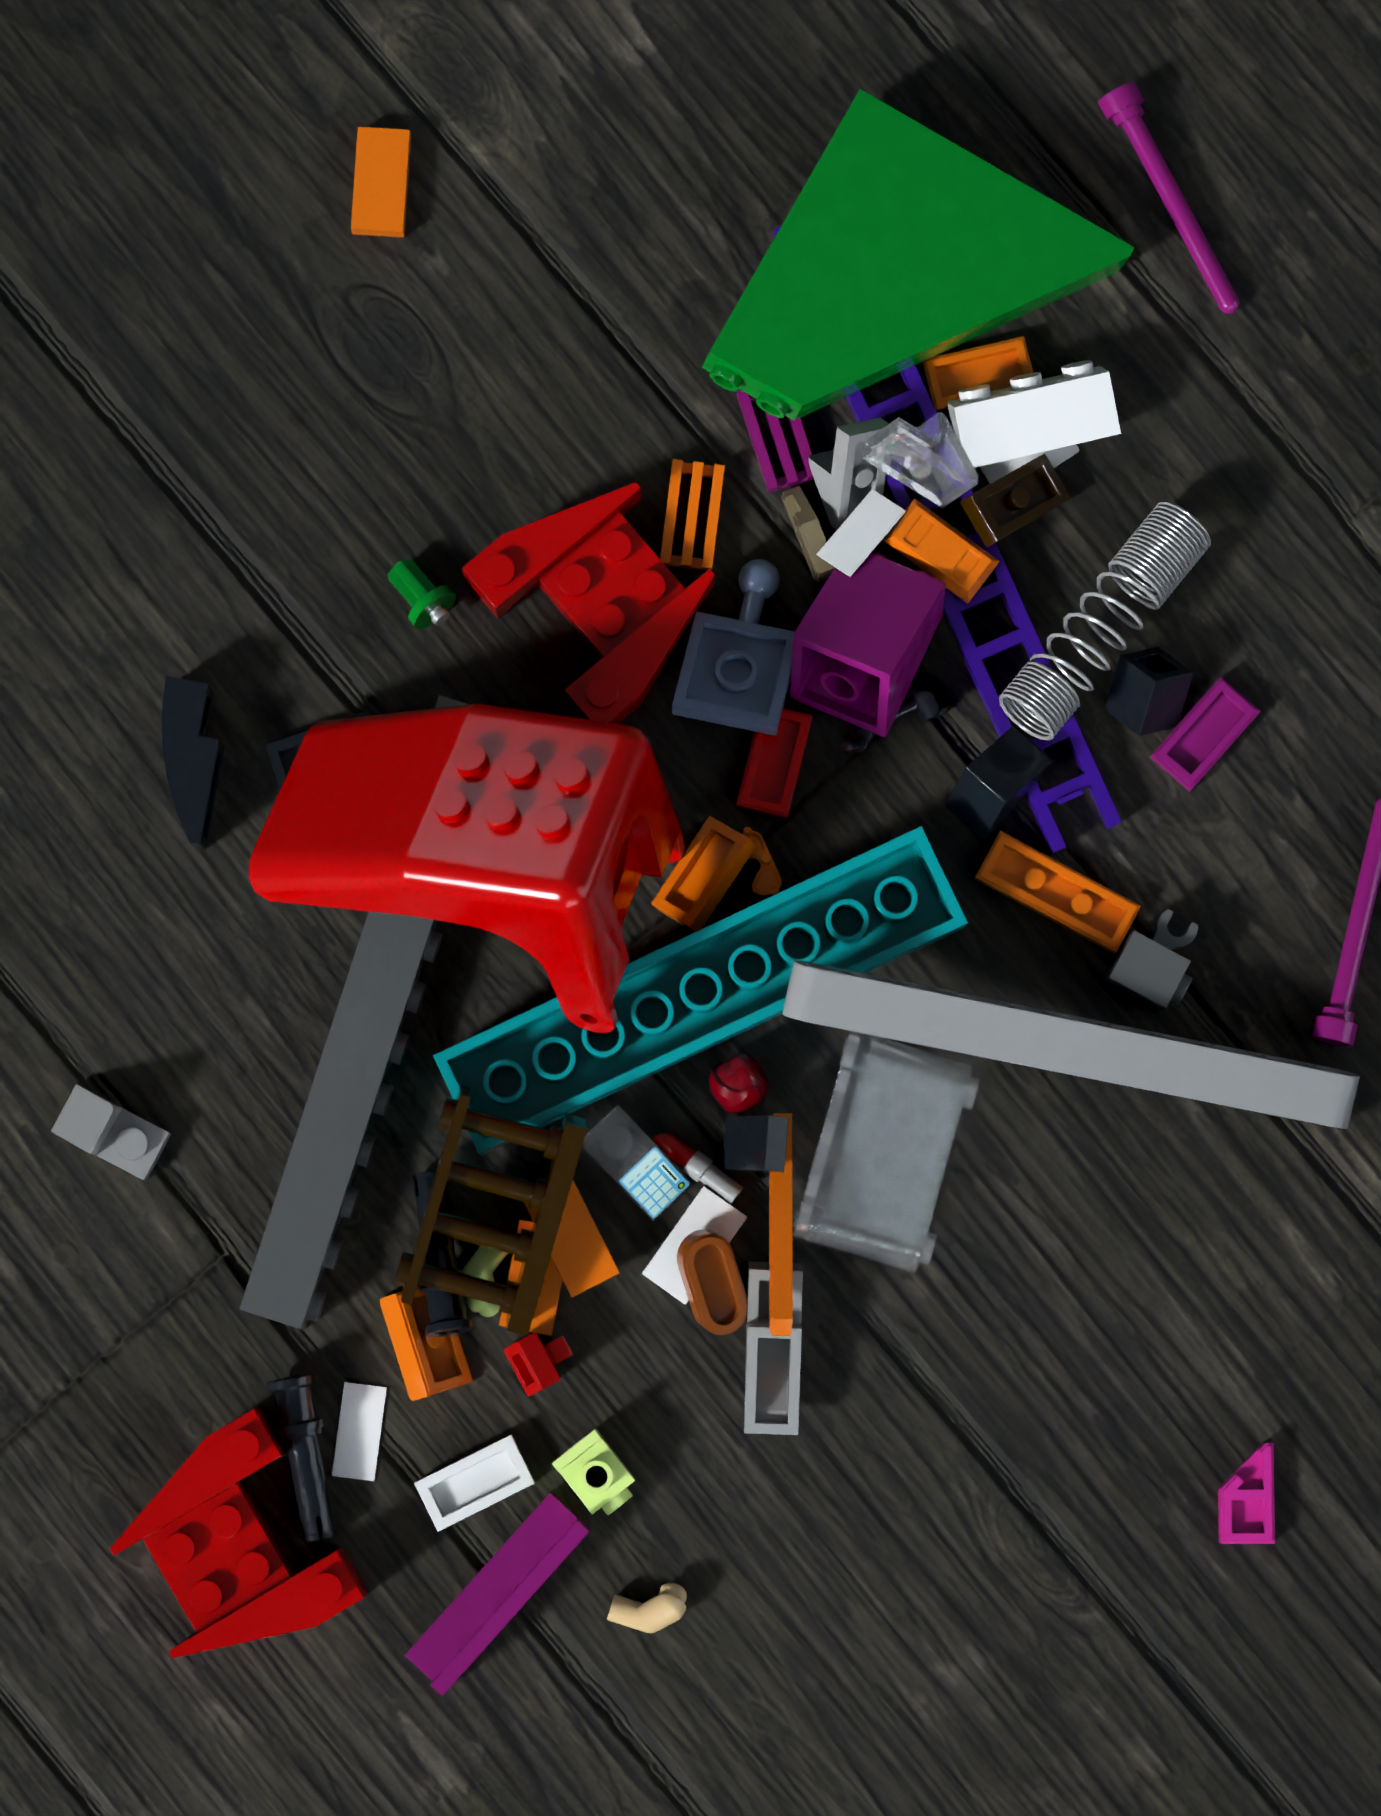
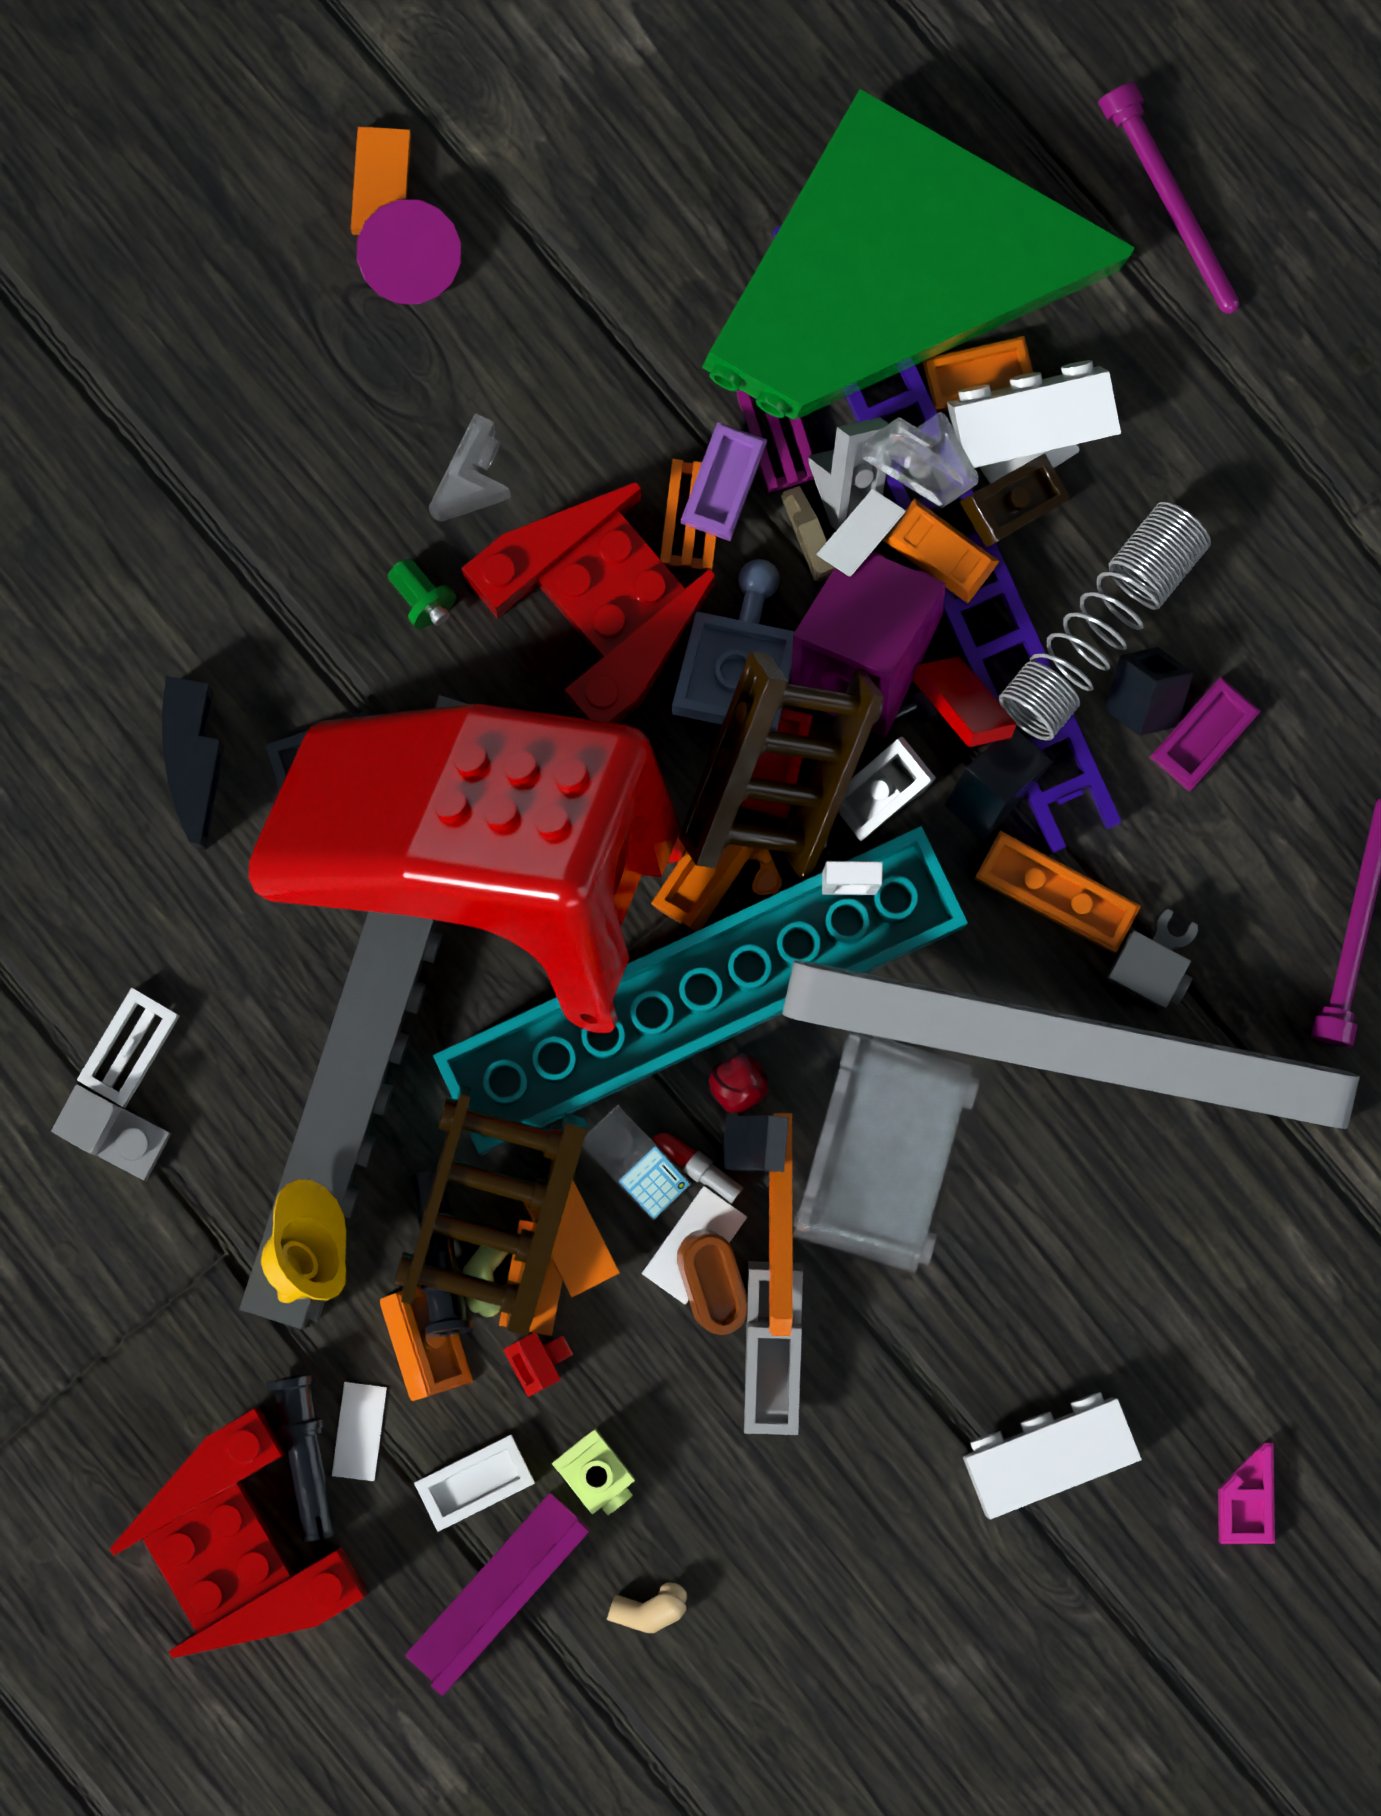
none -> white tile [77,988,180,1108]
none -> yellow piece [261,1179,346,1303]
none -> magenta tile [356,199,461,304]
none -> clear slope [429,413,511,522]
none -> dark brown fence [679,651,884,880]
none -> medium lavender tile [681,422,767,541]
none -> white tile [822,862,882,895]
none -> light grey slope [838,736,936,841]
none -> red tile [912,656,1017,747]
none -> white brick [962,1392,1141,1519]

